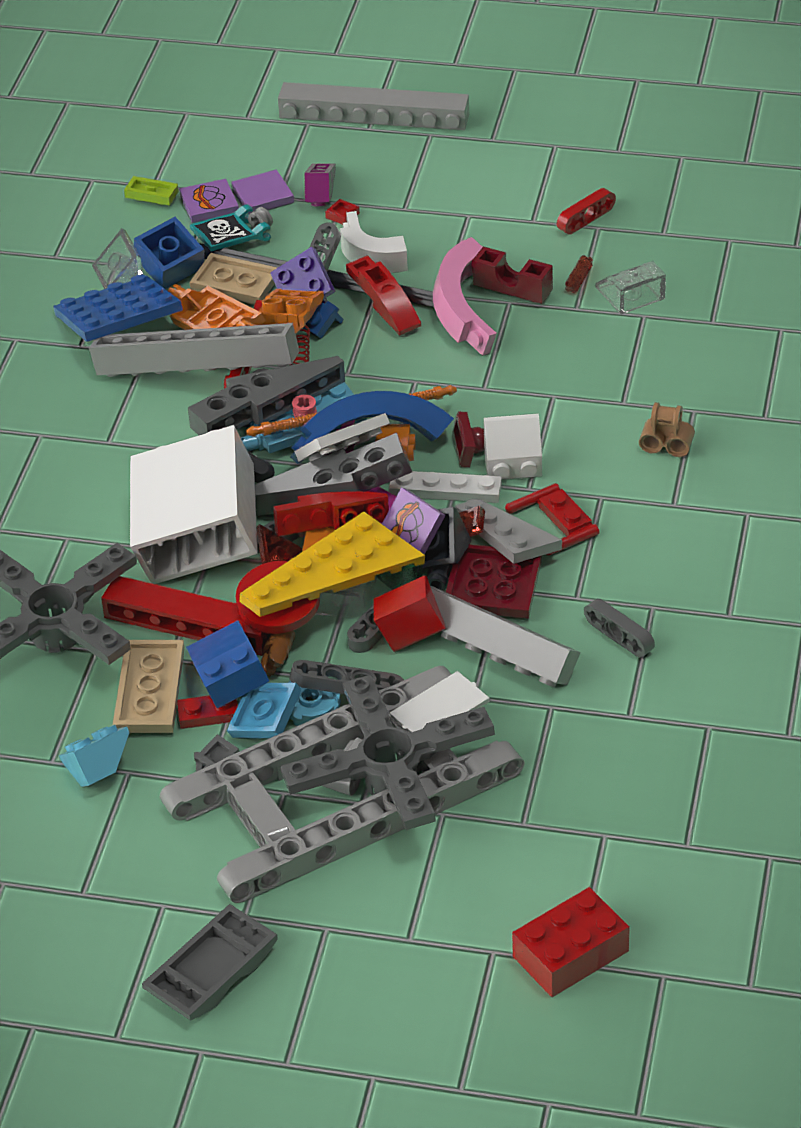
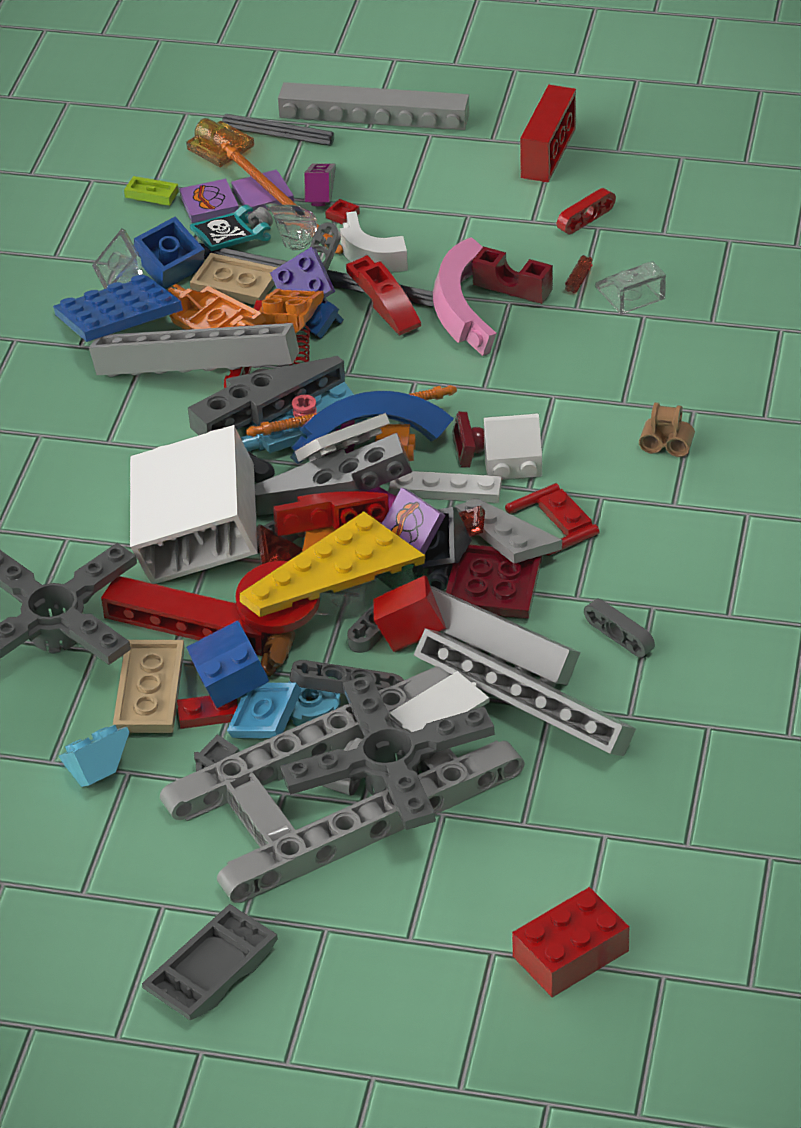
none -> clear orange plate [186,118,254,167]
none -> orange hose [221,142,343,254]
none -> axle [222,114,334,145]
none -> clear helmet [266,203,317,250]
none -> light grey brick [414,628,636,756]
none -> red brick [520,84,576,183]

